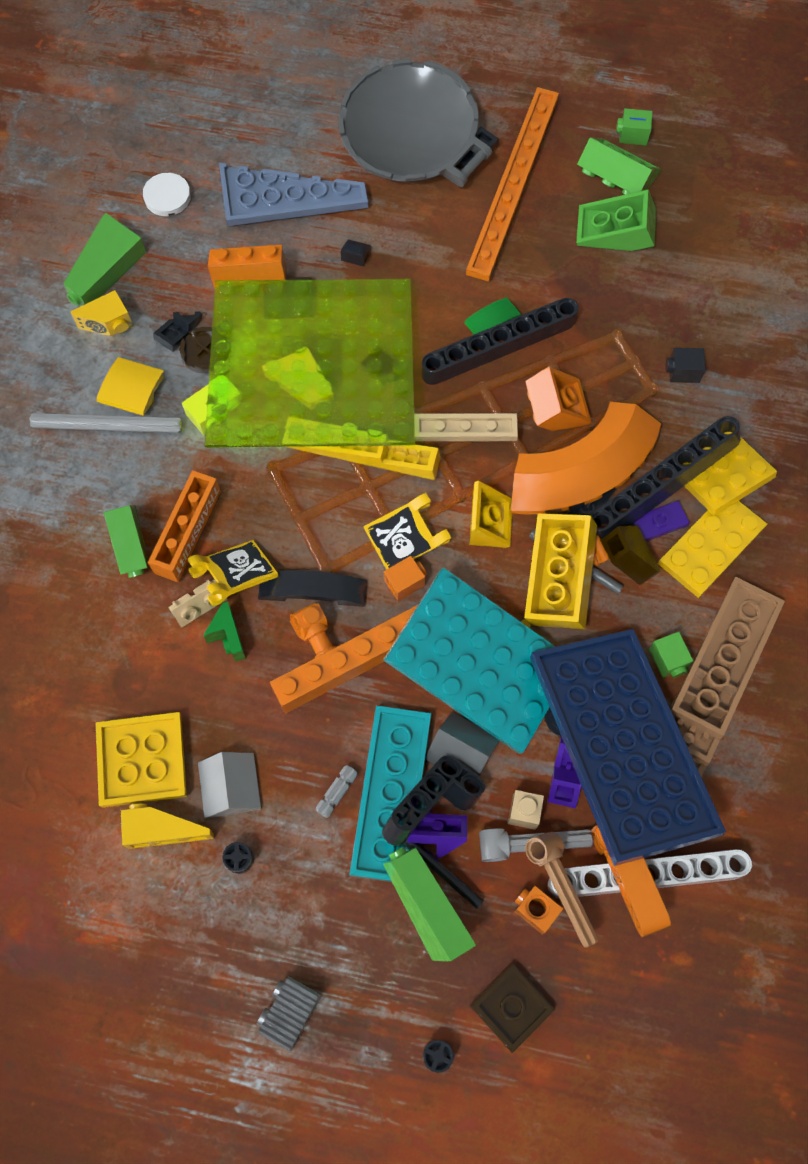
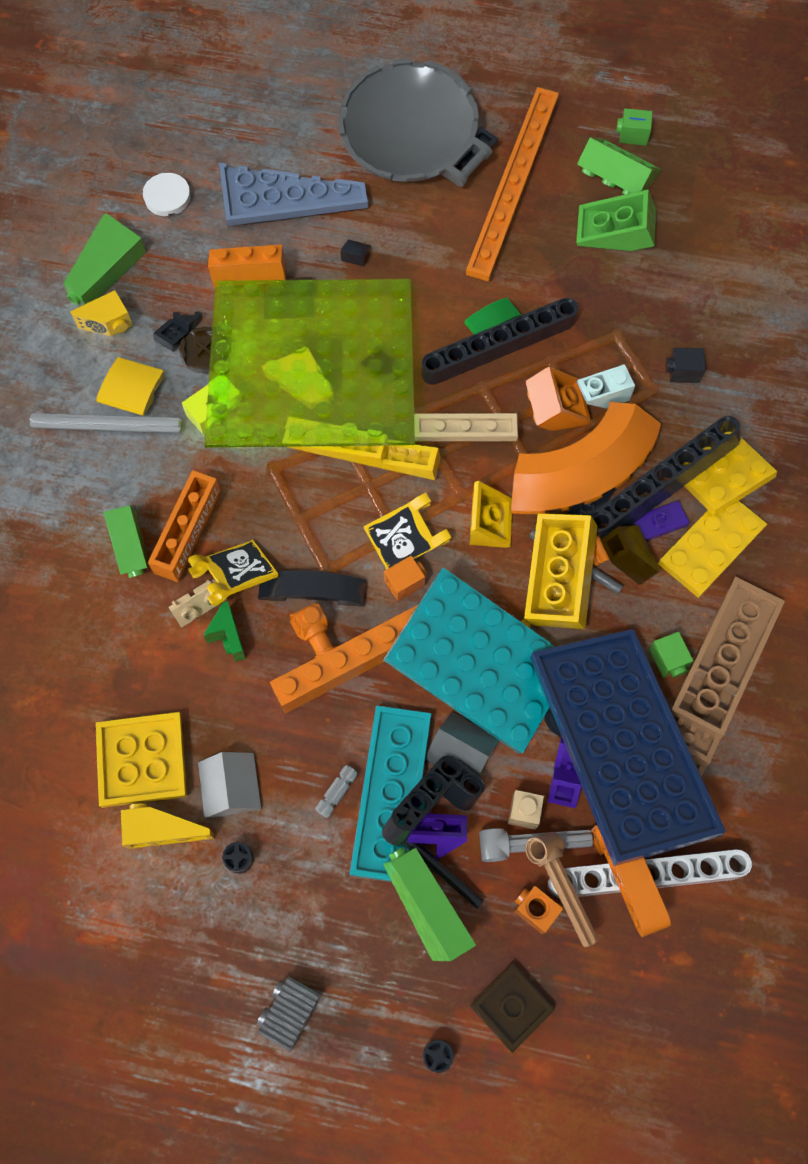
none -> light aqua slope [577,364,635,408]

